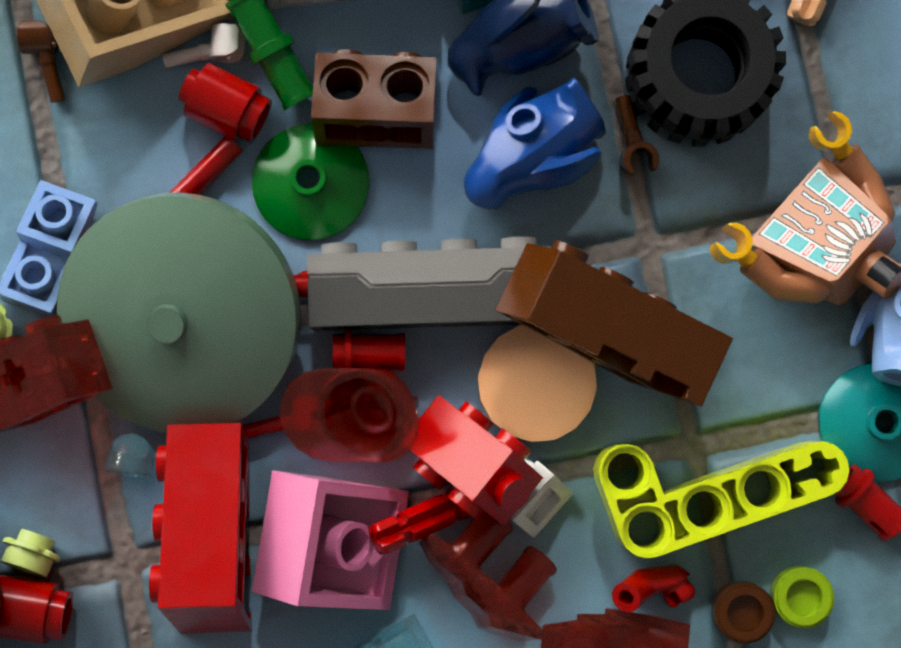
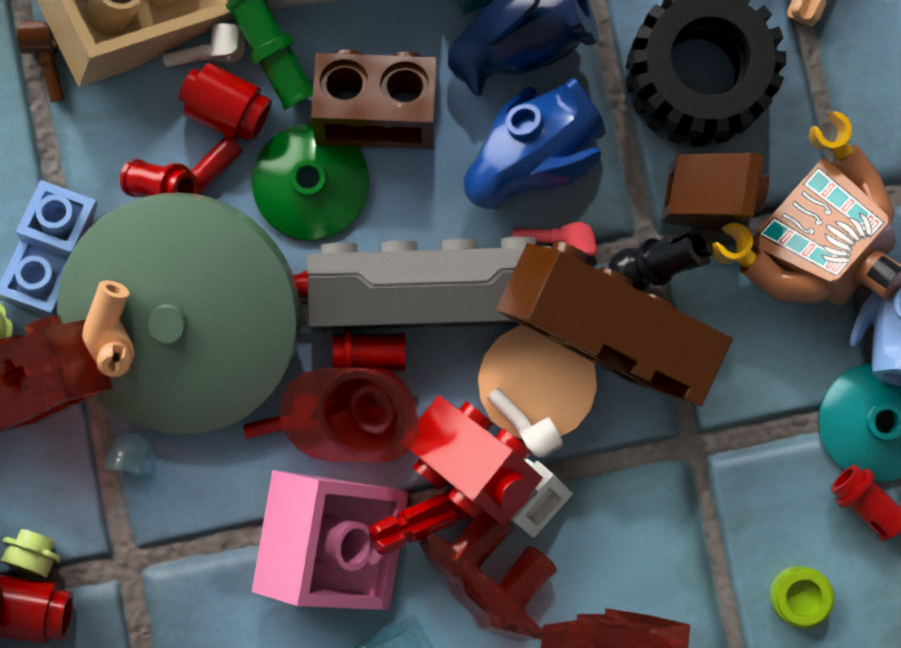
red wedge [149,423,252,633] -> none
neon yellow beam [593,441,849,558] -> none
red arm [612,564,695,613] -> none
reddish brown hand [616,95,659,176] -> none
reddish brown tile [711,581,775,644] -> none
none -> light nougat arm [82,280,135,378]
none -> red pin [120,159,198,198]
none -> white hand [487,388,563,458]
none -> coral hand [513,222,598,256]
none -> black pin [608,227,713,291]
none -> reddish brown slope [661,153,769,233]

